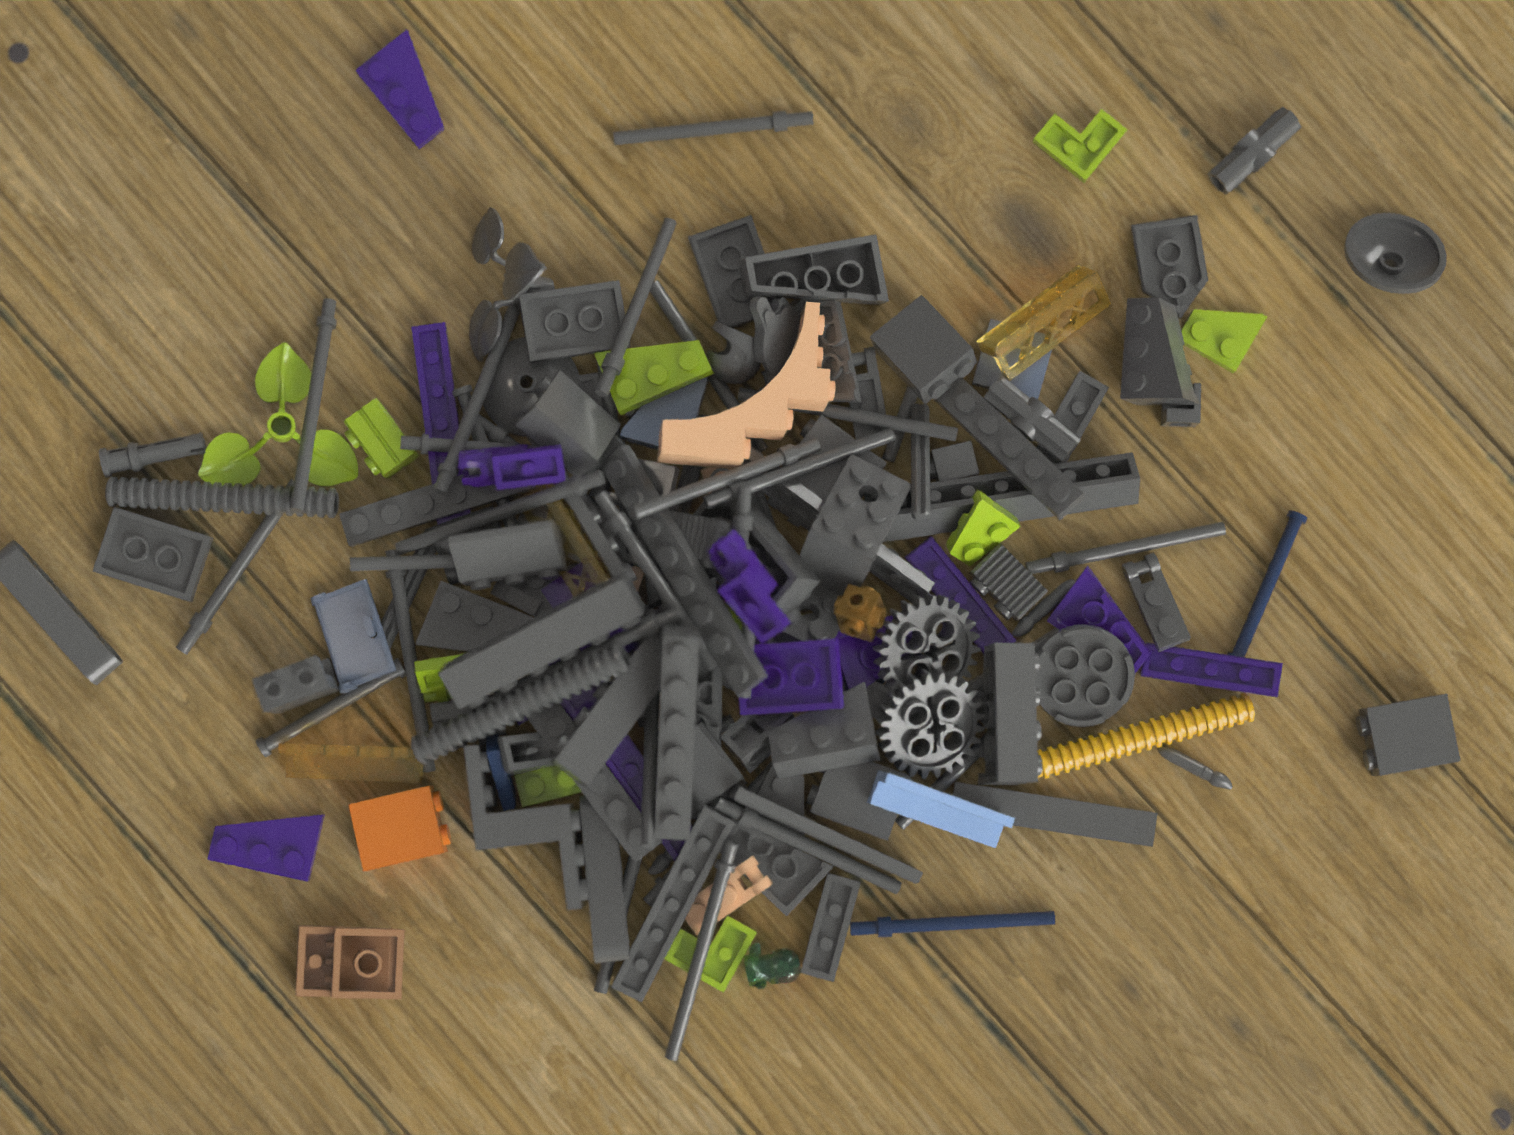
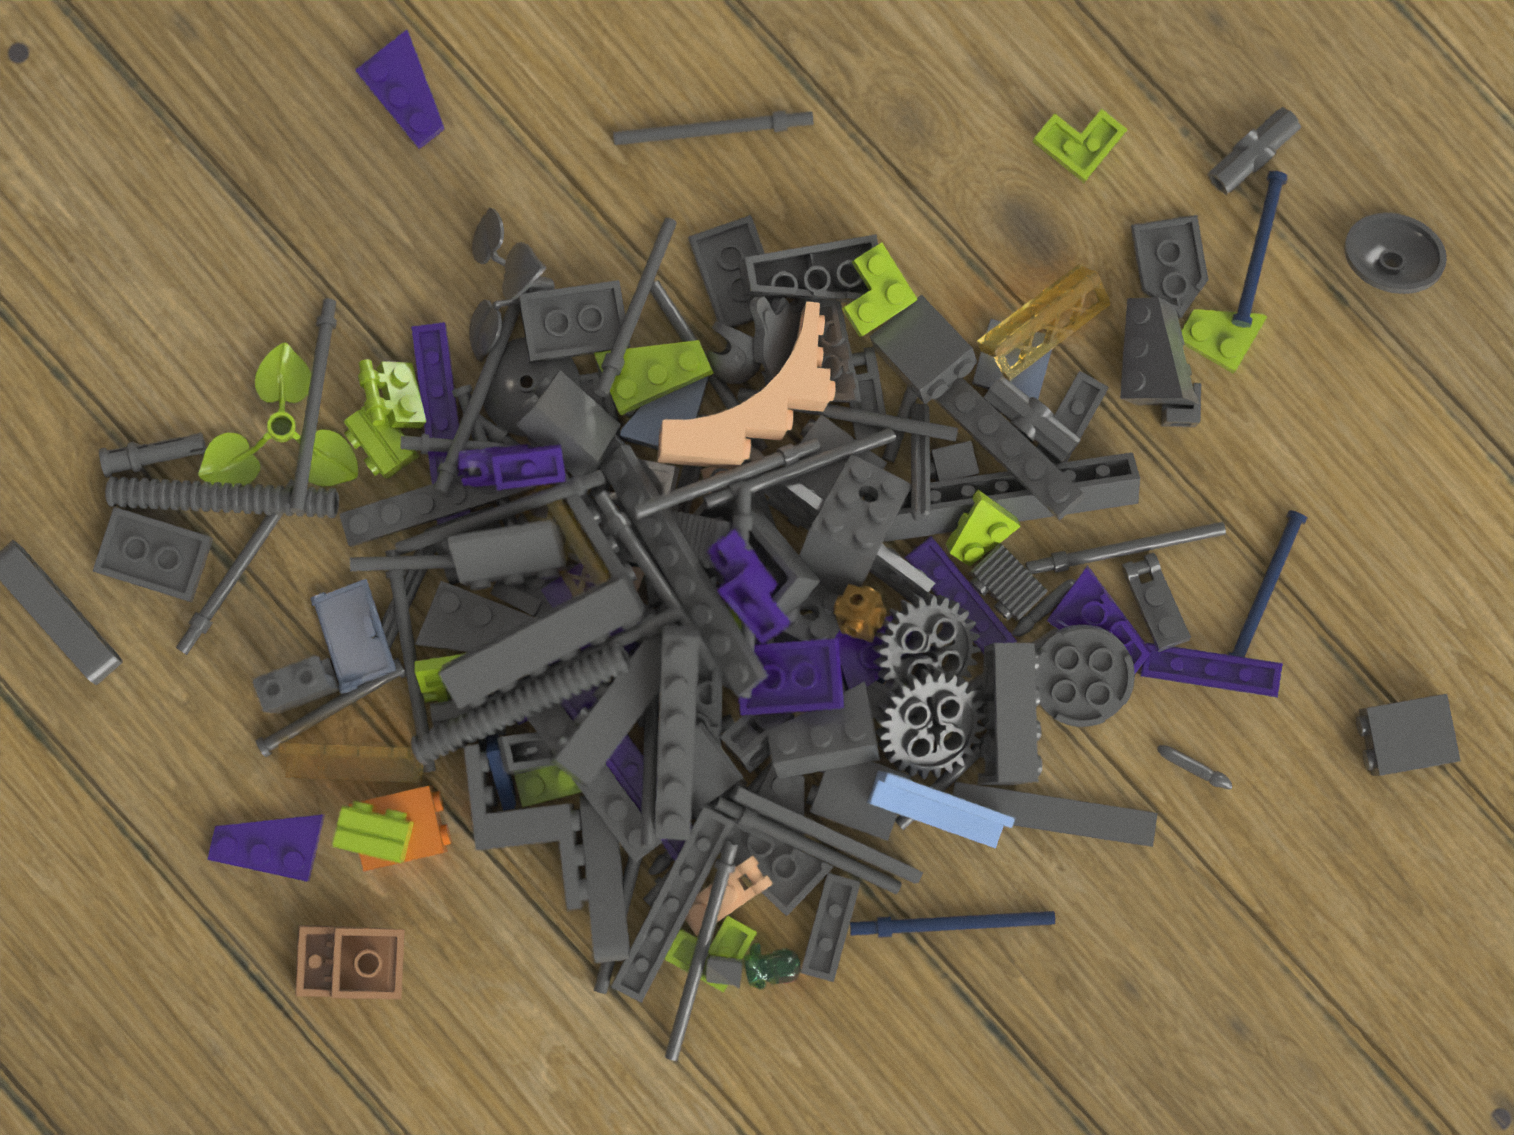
yellow piece [1038,693,1255,781] -> none
none -> lime brick [332,801,414,863]
none -> lime plate [358,359,426,428]
none -> dark grey slope [706,956,743,989]
none -> lime plate [842,242,918,337]
none -> dark blue bar [1231,171,1288,328]

